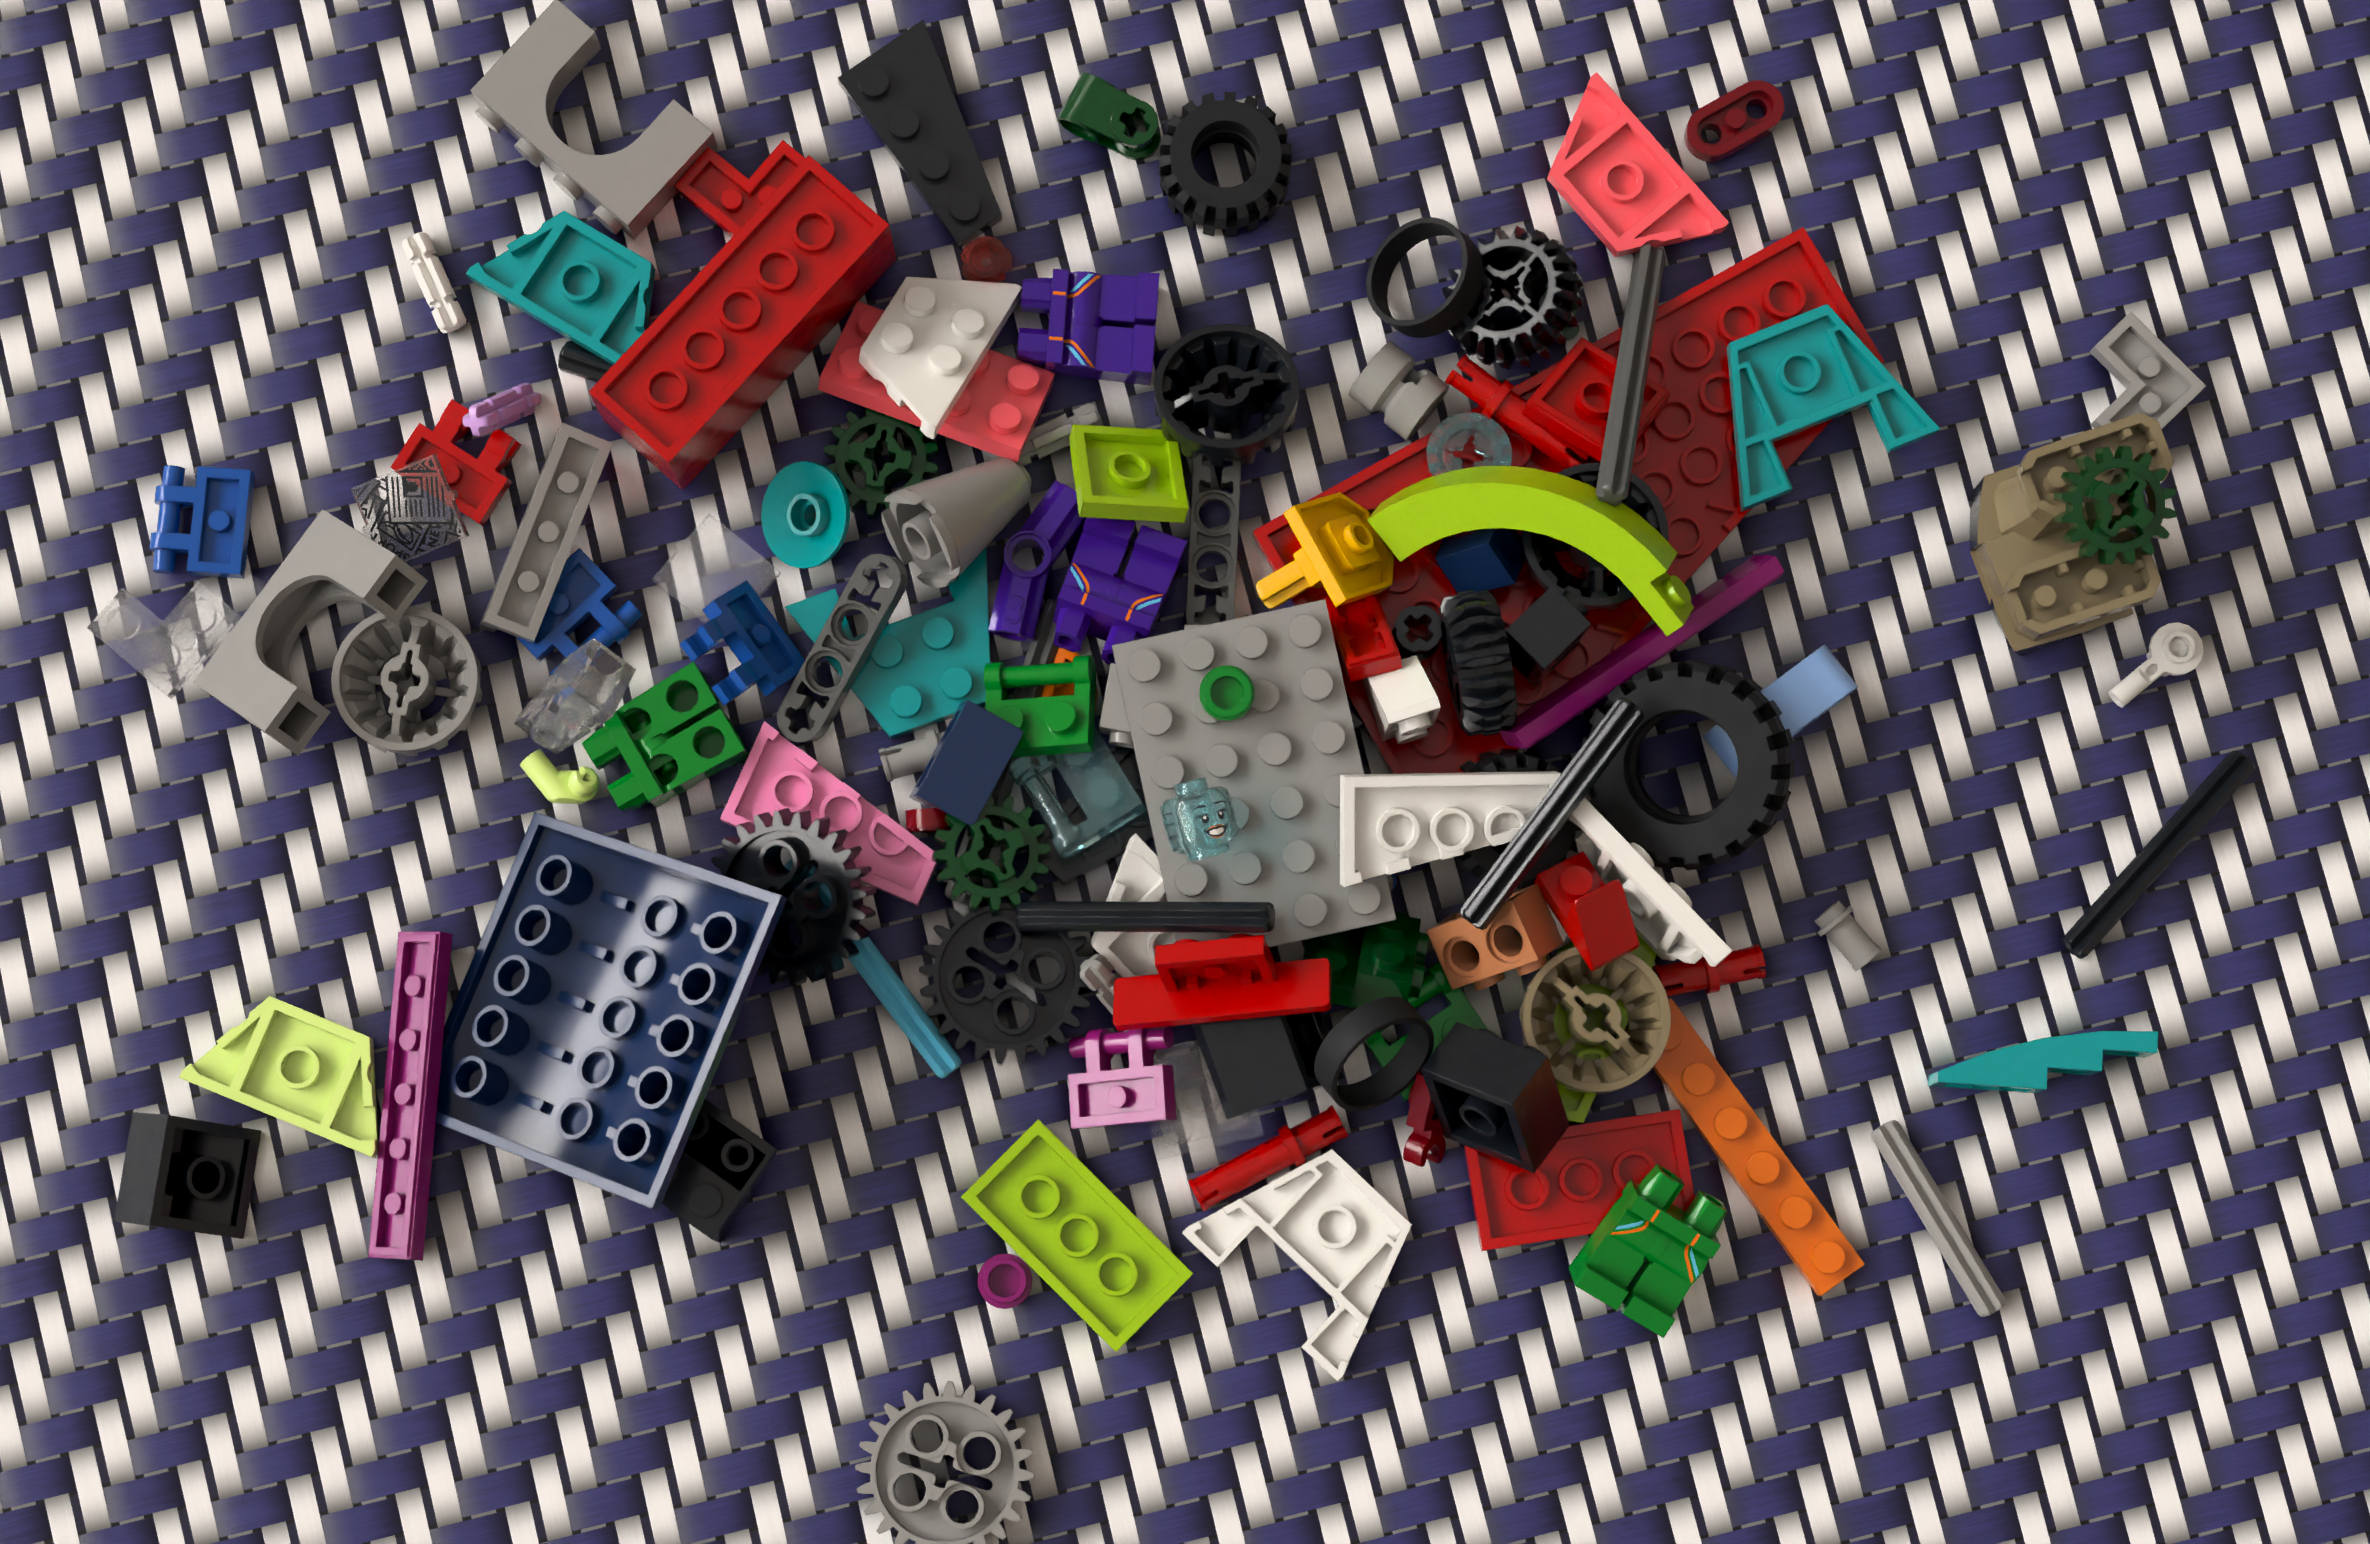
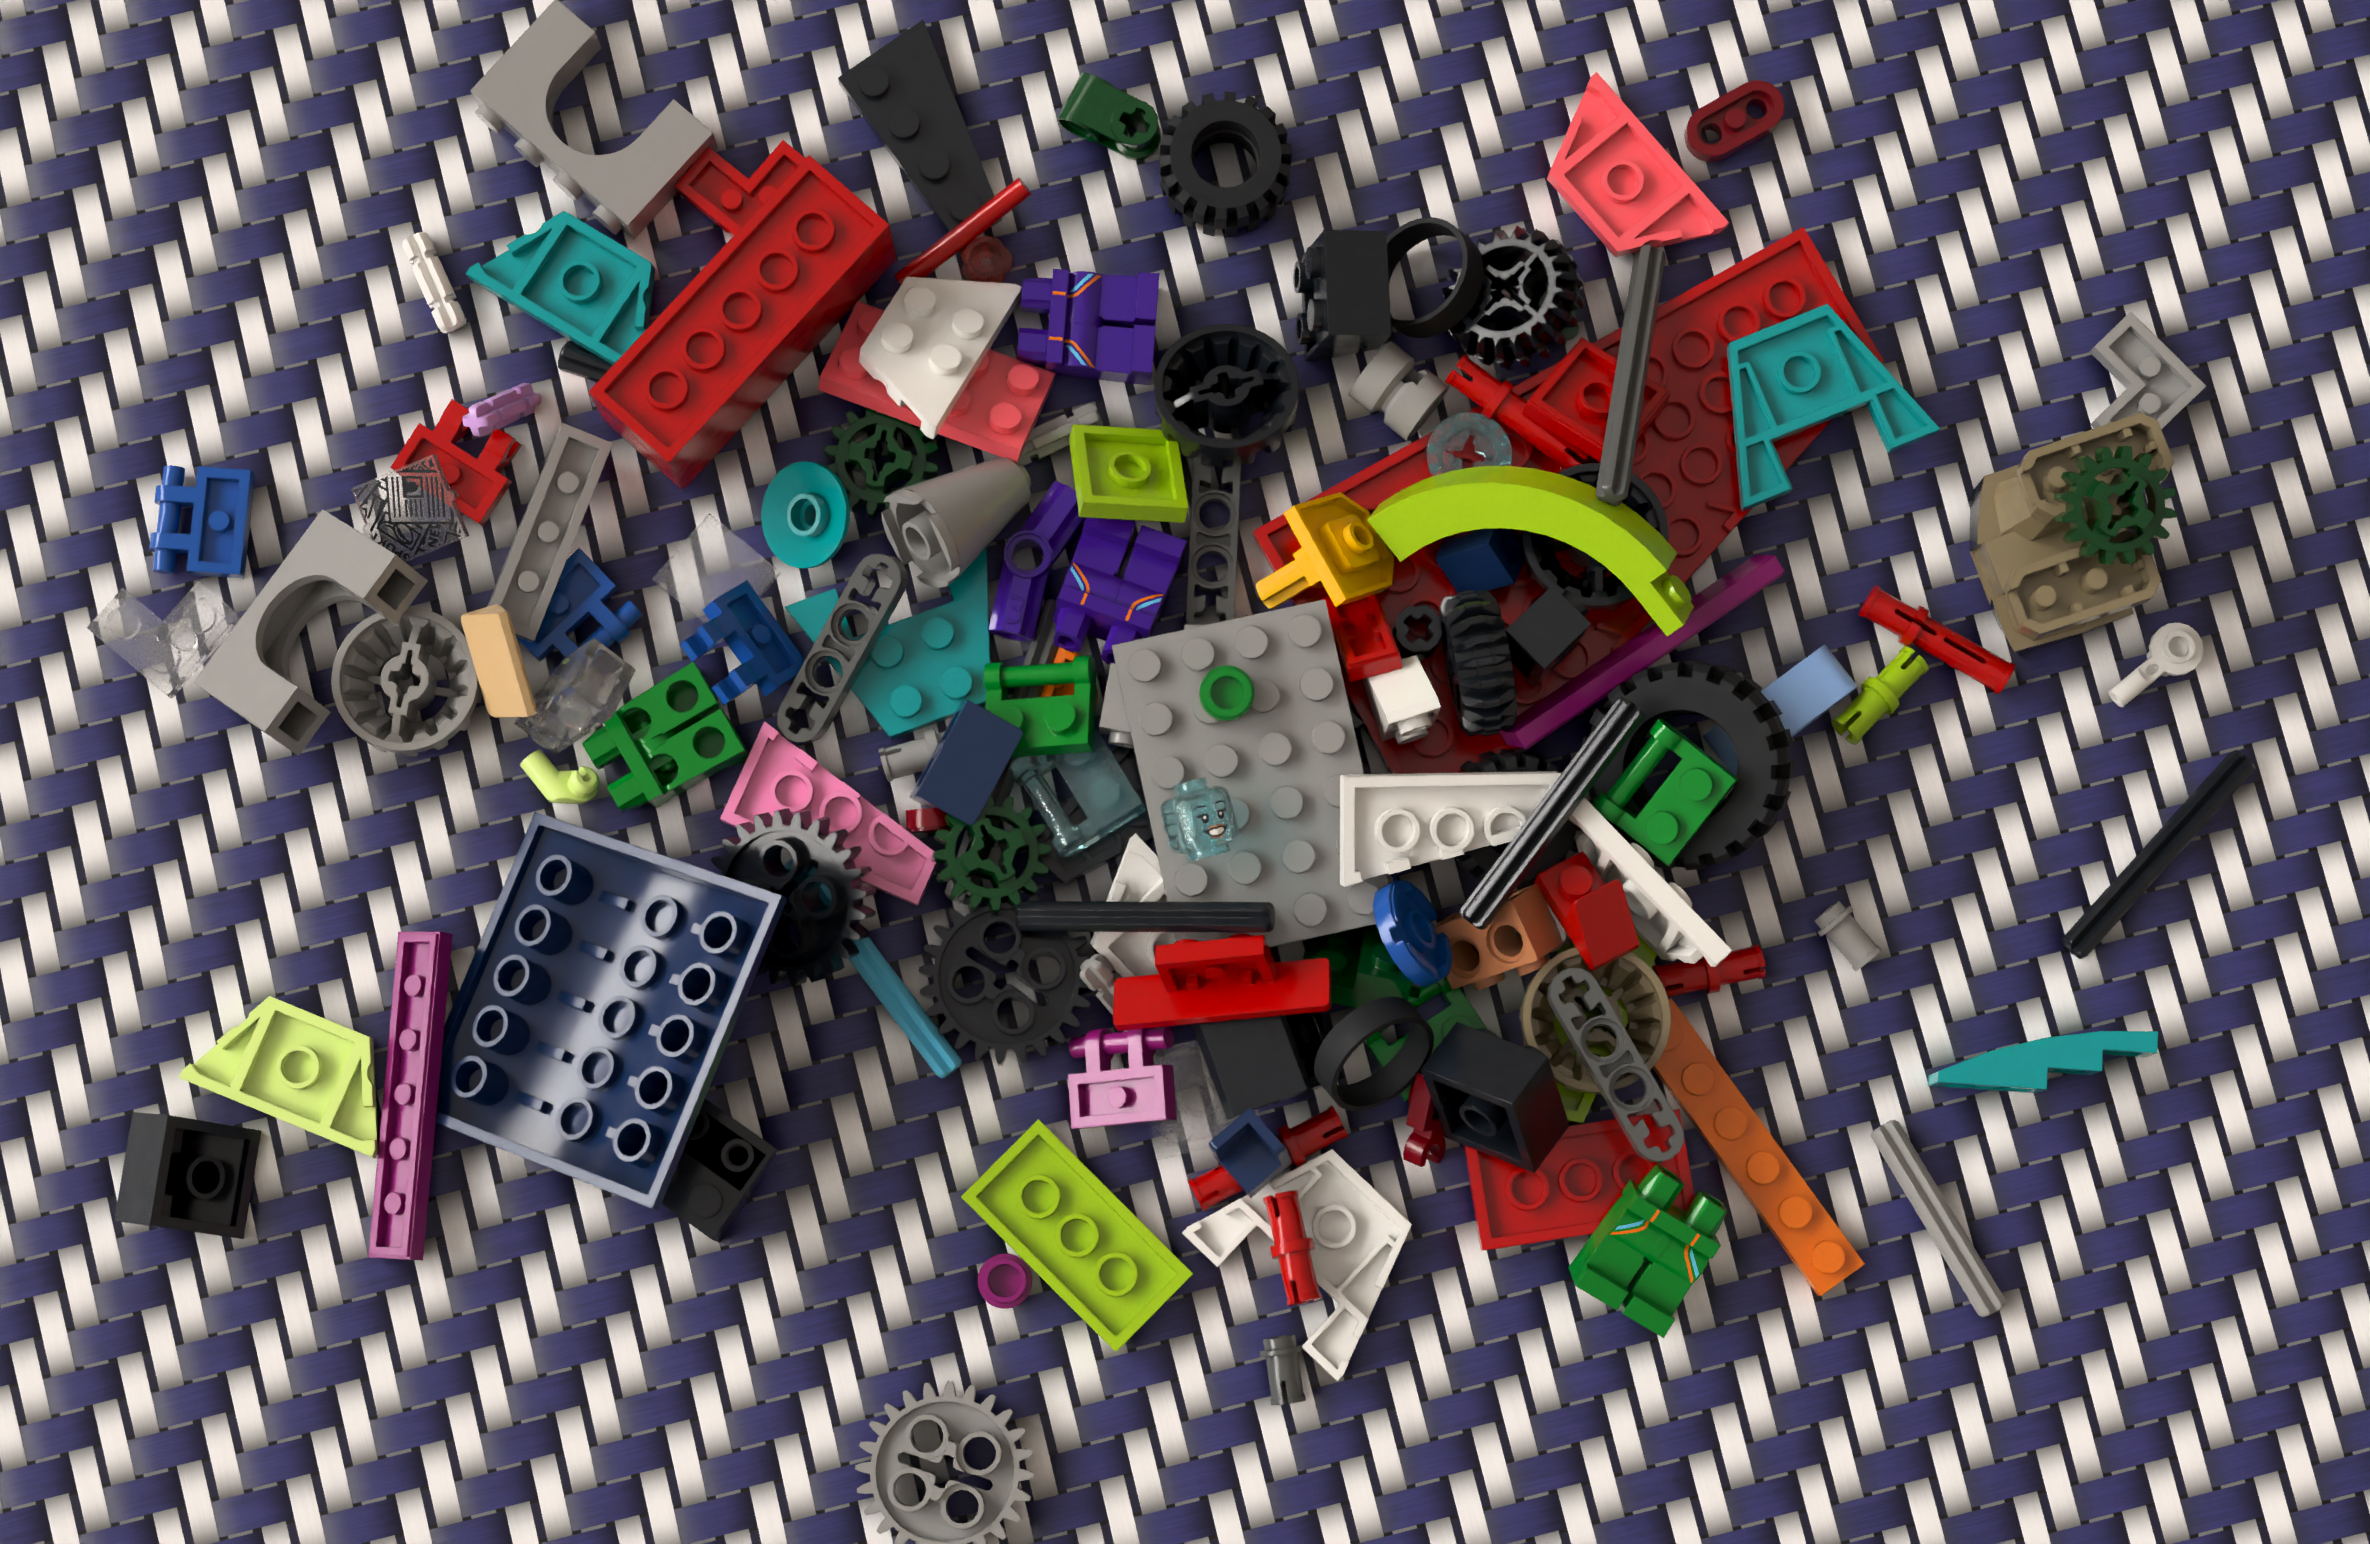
none -> tan slope [461,604,537,718]
none -> red bar [895,178,1032,285]
none -> dark blue panel [1208,1107,1292,1198]
none -> dark grey pin [1259,1334,1306,1405]
none -> red pin [1263,1190,1322,1306]
none -> black slope [1293,230,1391,361]
none -> blue tile [1373,880,1452,987]
none -> dark grey beam [1547,967,1684,1163]
none -> green plate [1592,718,1739,866]
none -> lime pin [1831,646,1929,745]
none -> red pin [1858,585,2016,694]

